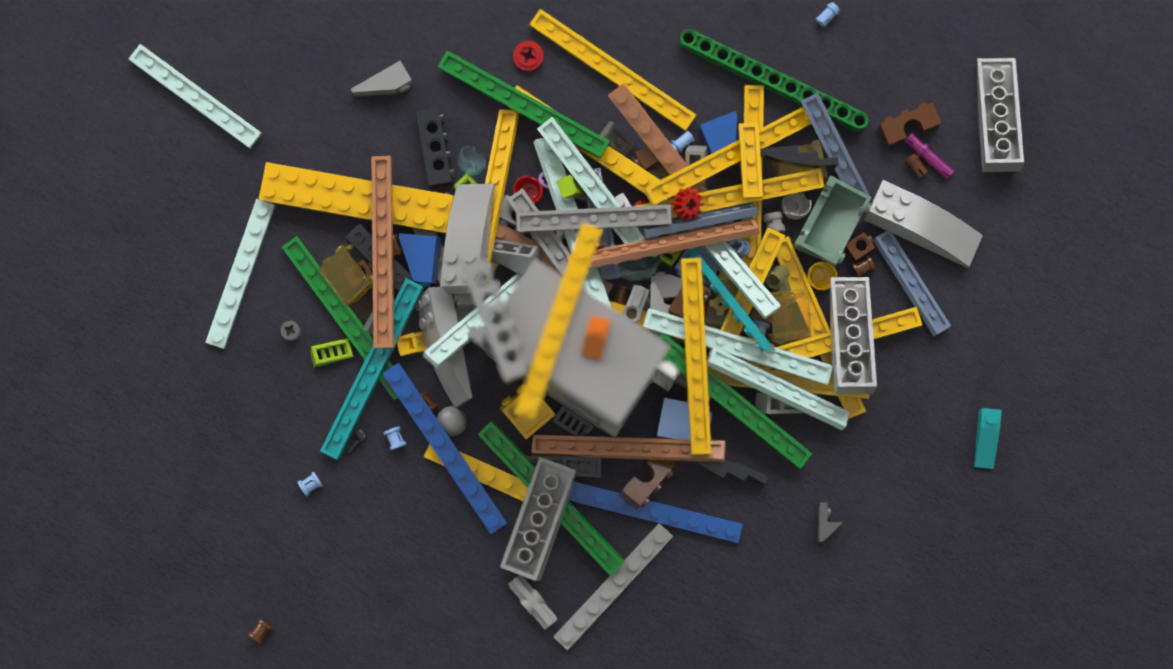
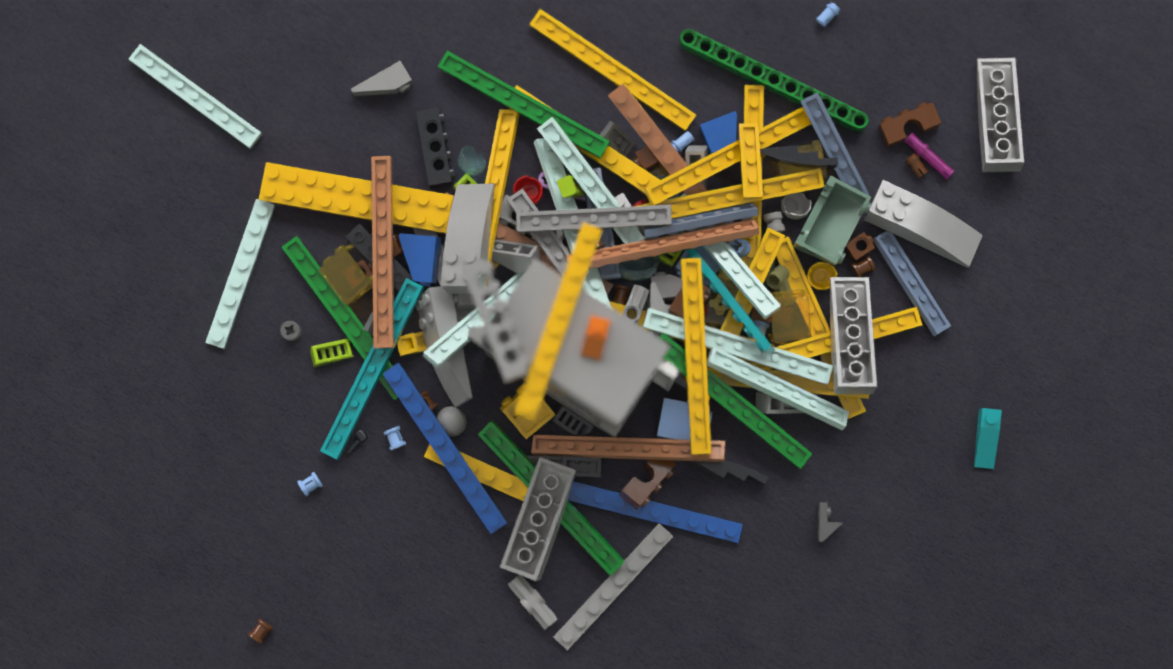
red gear [513,41,543,71] -> none
red gear [671,187,705,221] -> none

